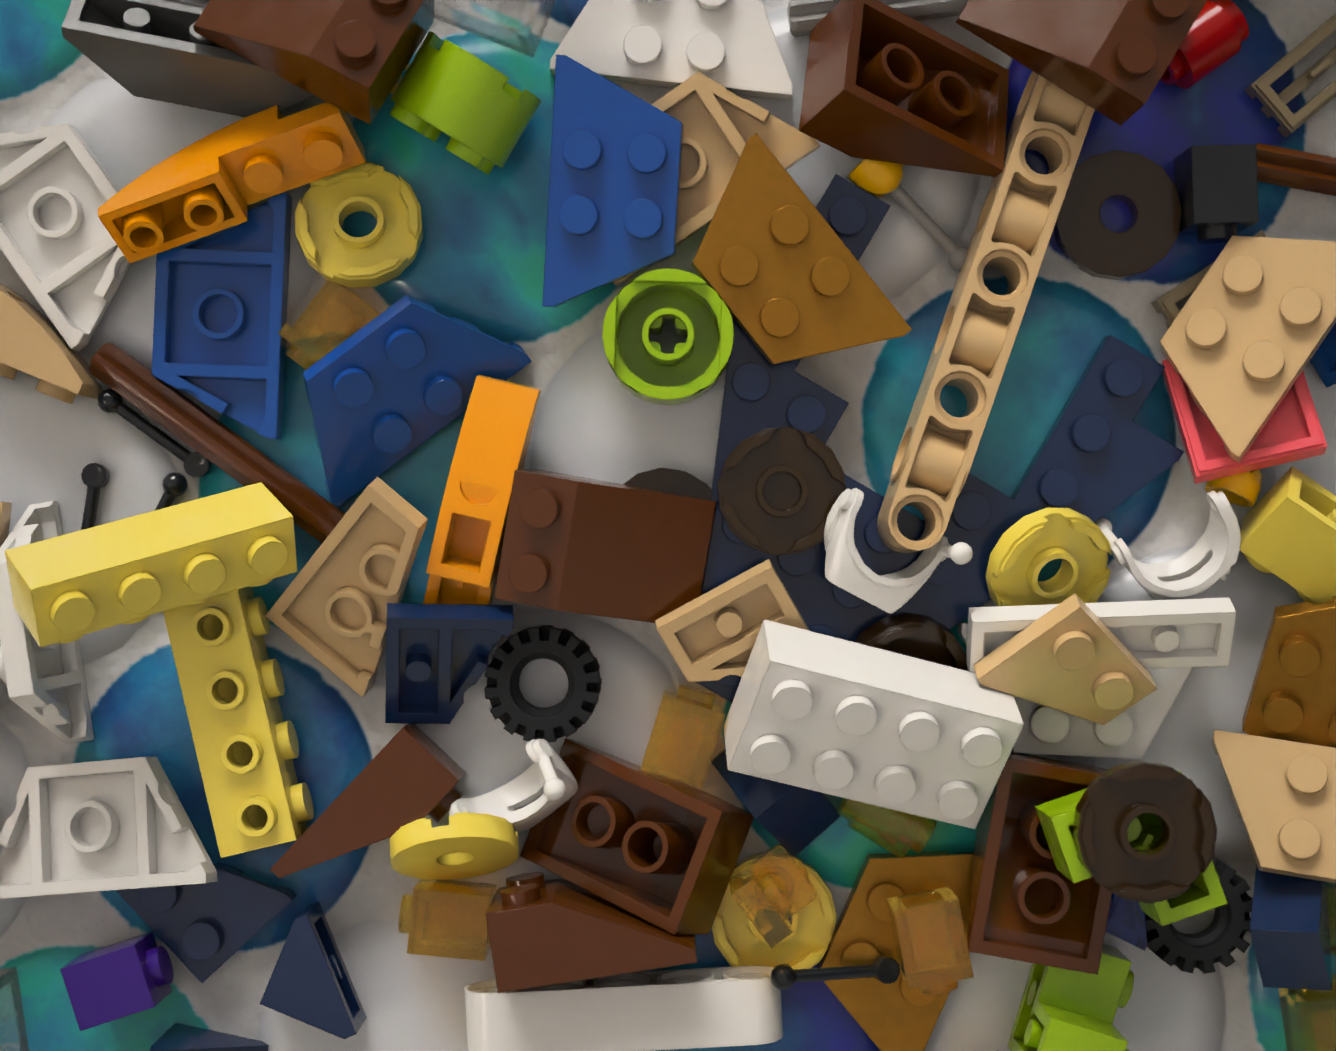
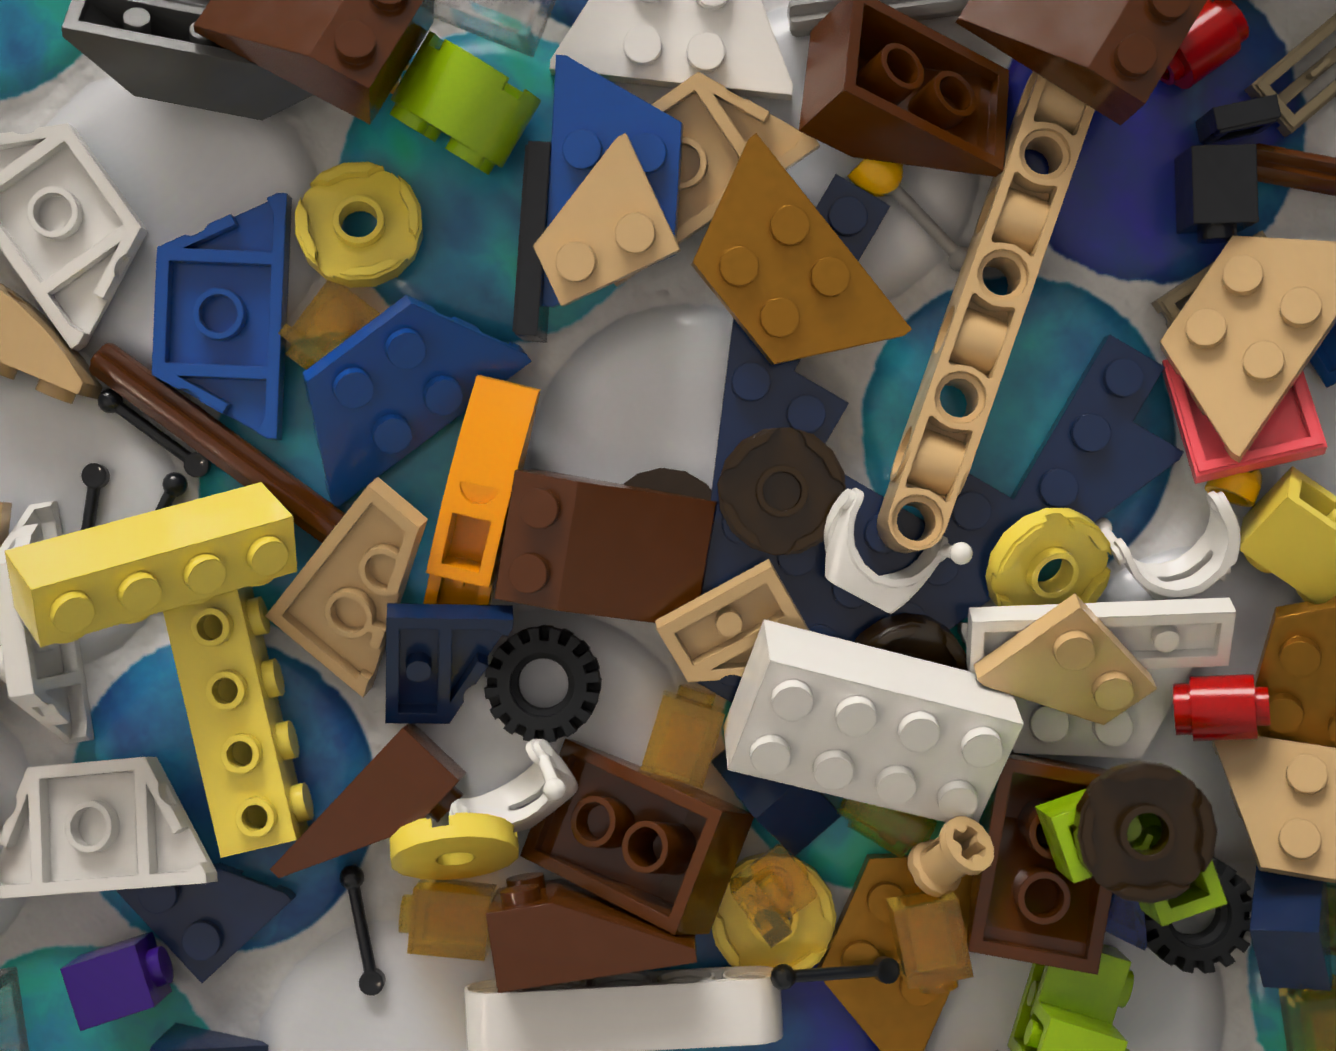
light orange slope [98,102,366,263] -> none
dark blue slope [260,902,367,1039] -> none
lime brick [602,268,734,405] -> none
dark brown tile [1053,150,1182,280] -> none
none -> black hinge [339,865,385,996]
none -> black tile [512,141,551,343]
none -> tan wing [533,133,681,307]
none -> tan bush [908,816,994,897]
none -> red brick [1173,674,1271,741]
none -> black tile [1195,94,1281,145]

